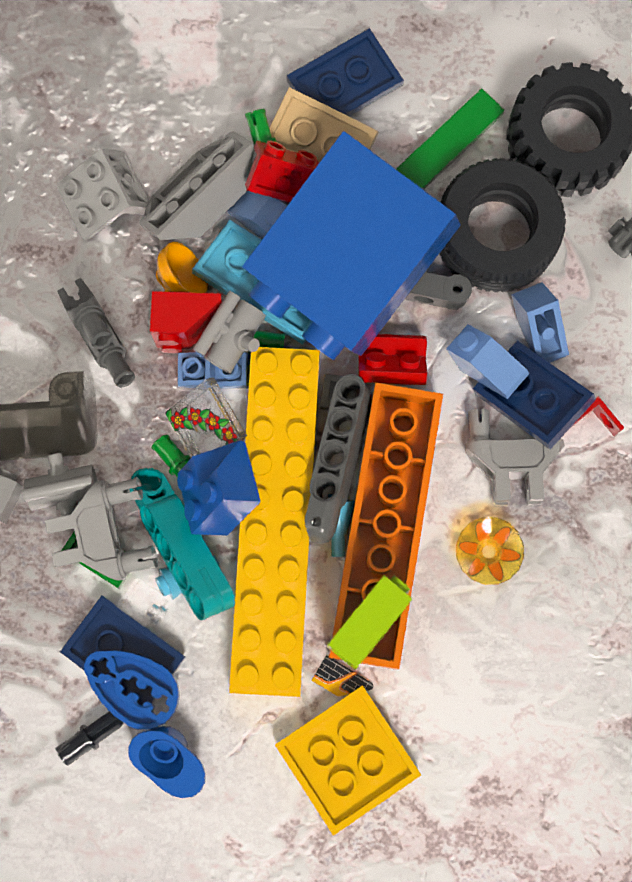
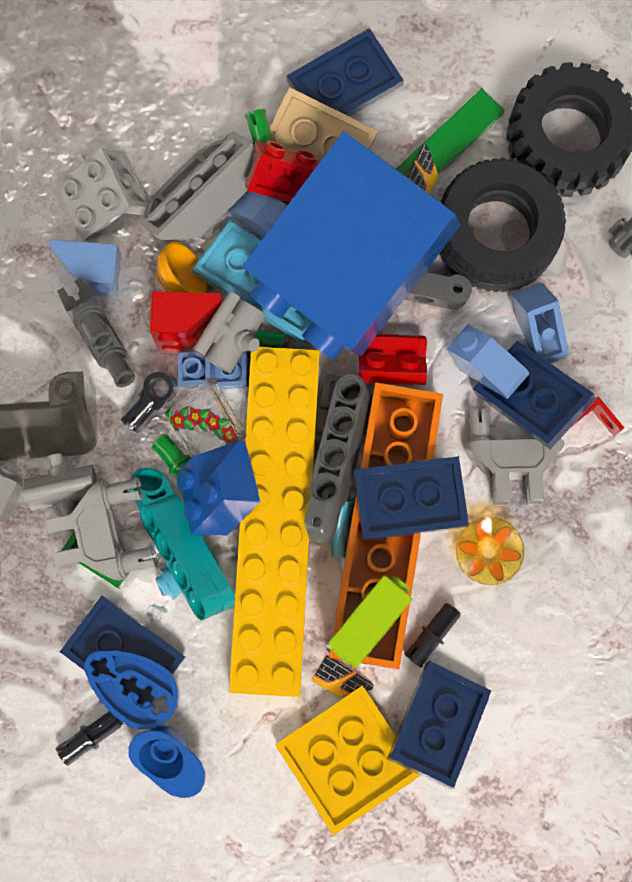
none -> medium blue slope [50,240,121,296]
none -> black pin [120,372,179,433]
none -> dark blue plate [354,456,469,541]
none -> dark blue plate [387,660,492,789]
none -> black axle [404,603,461,668]
none -> sticker [407,145,438,194]

